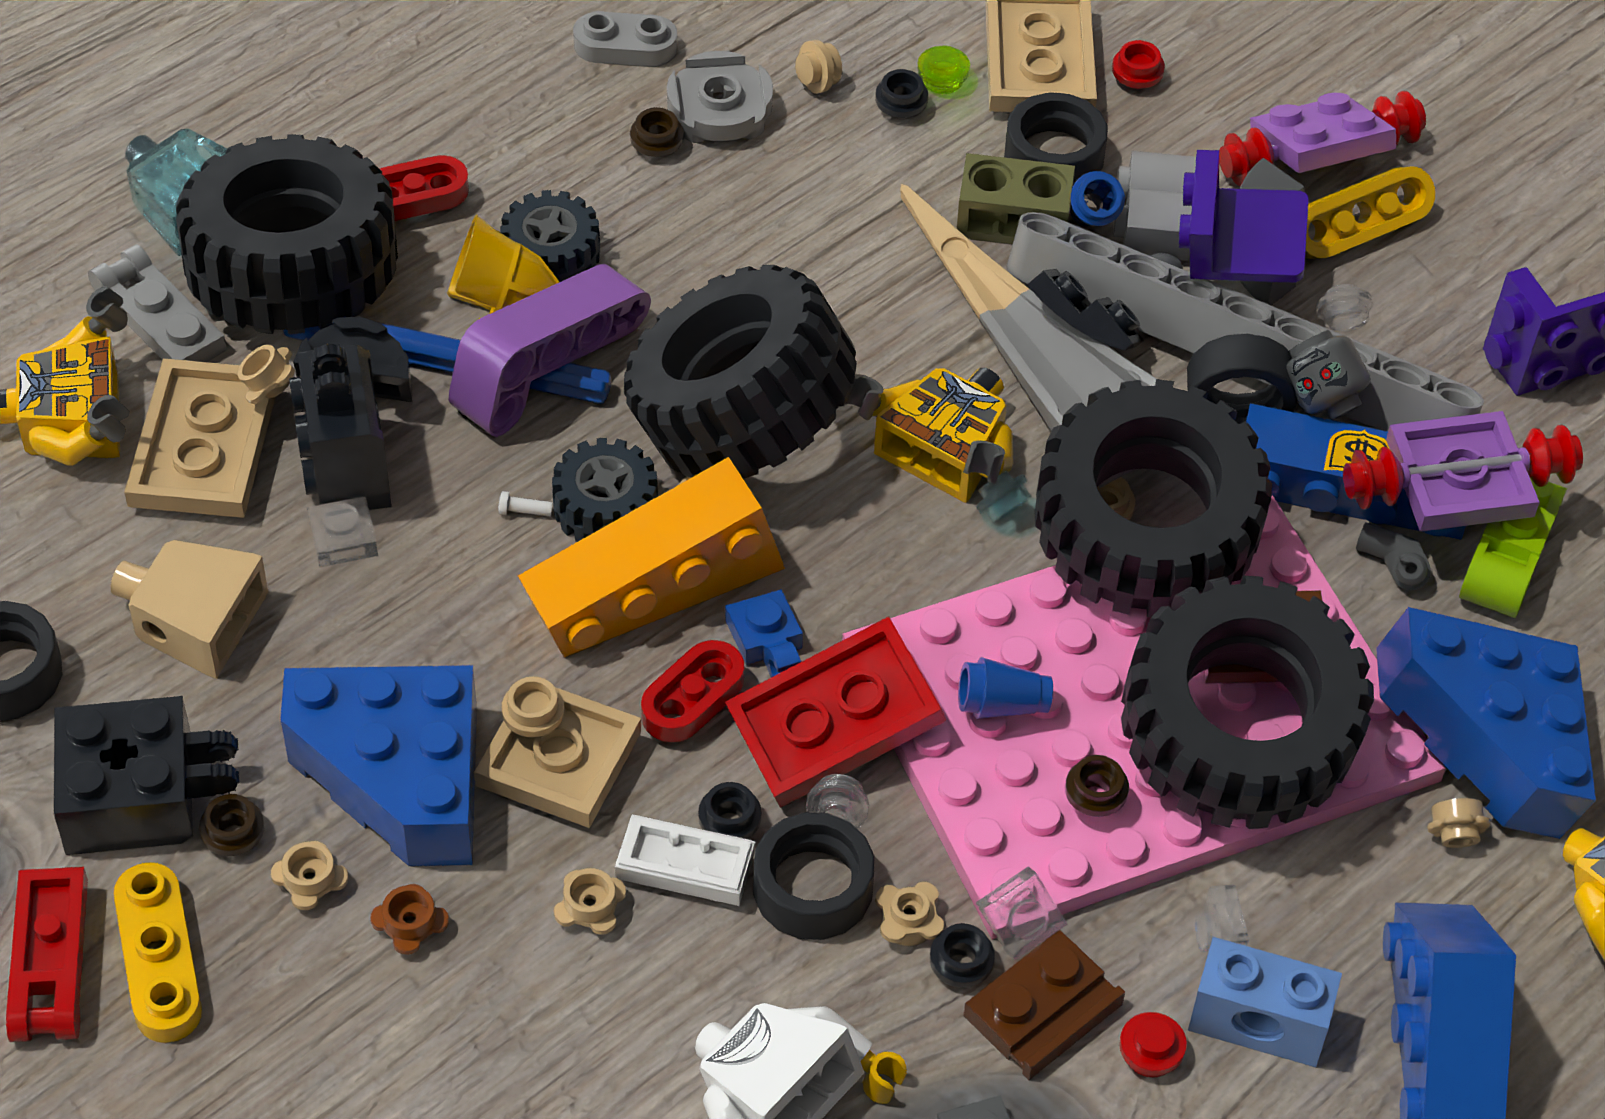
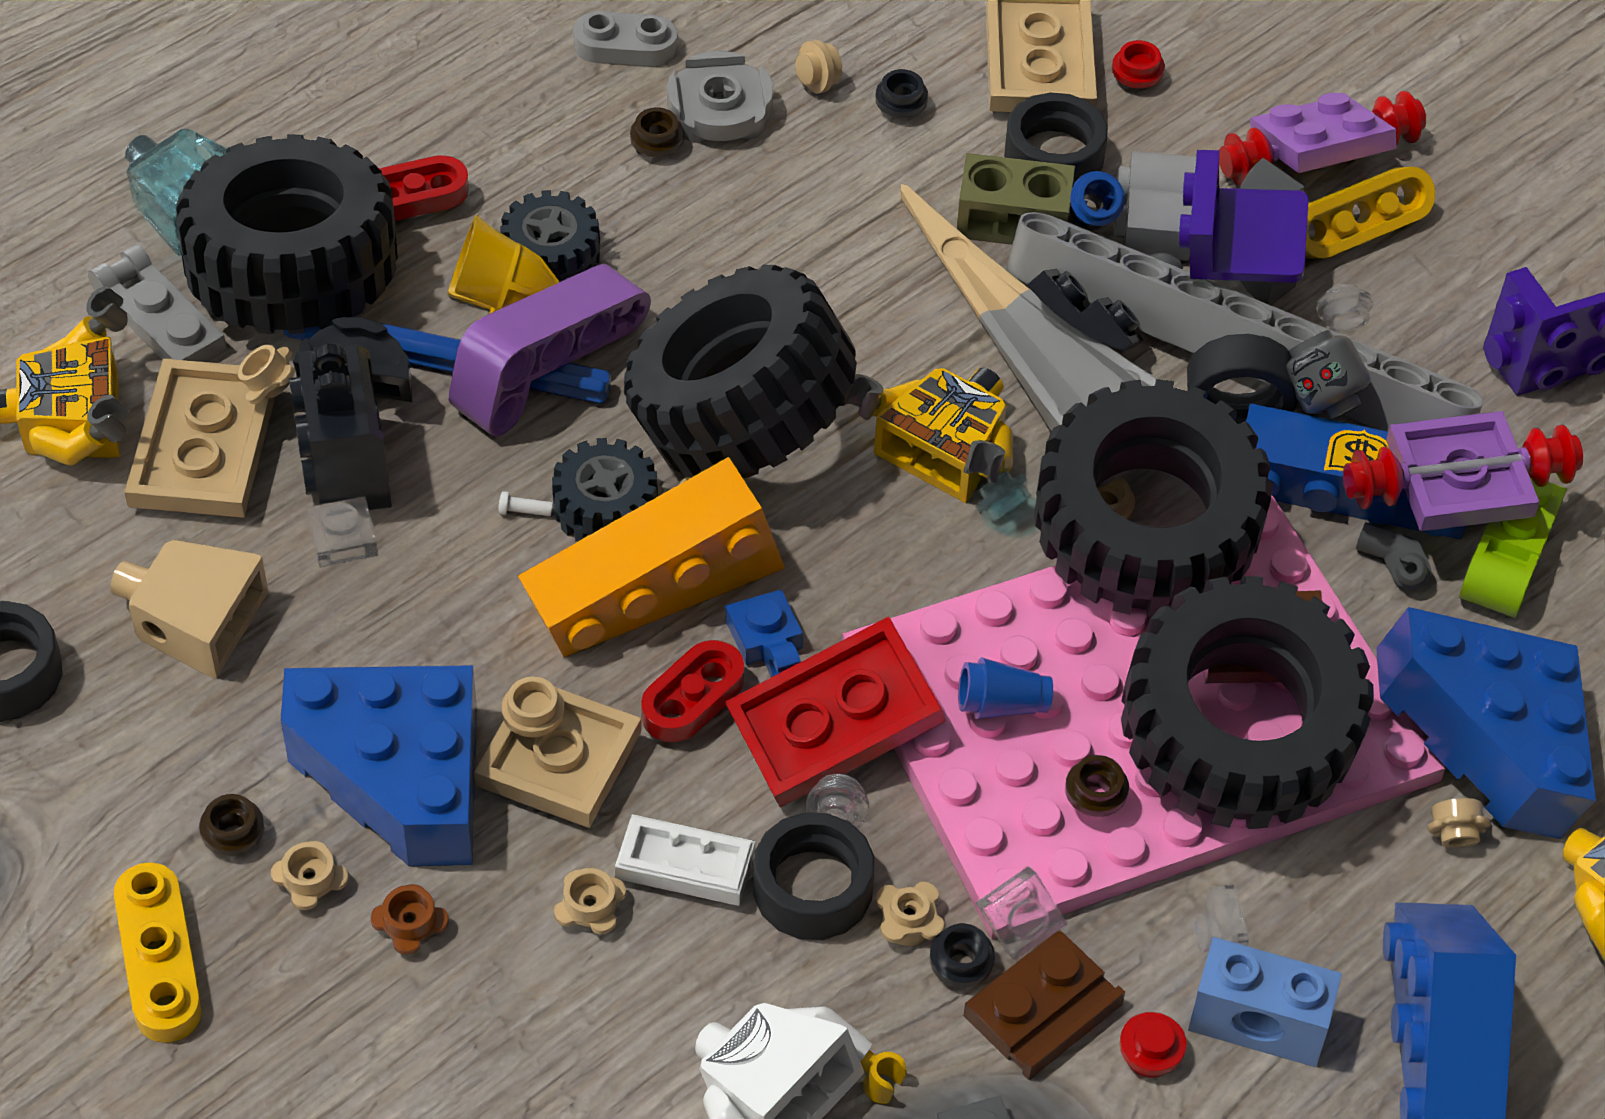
red plate [6,867,88,1042] -> none
black hinge [53,696,240,855] -> none
black plate [698,782,762,839] -> none
clear neon green plate [917,45,970,94] -> none

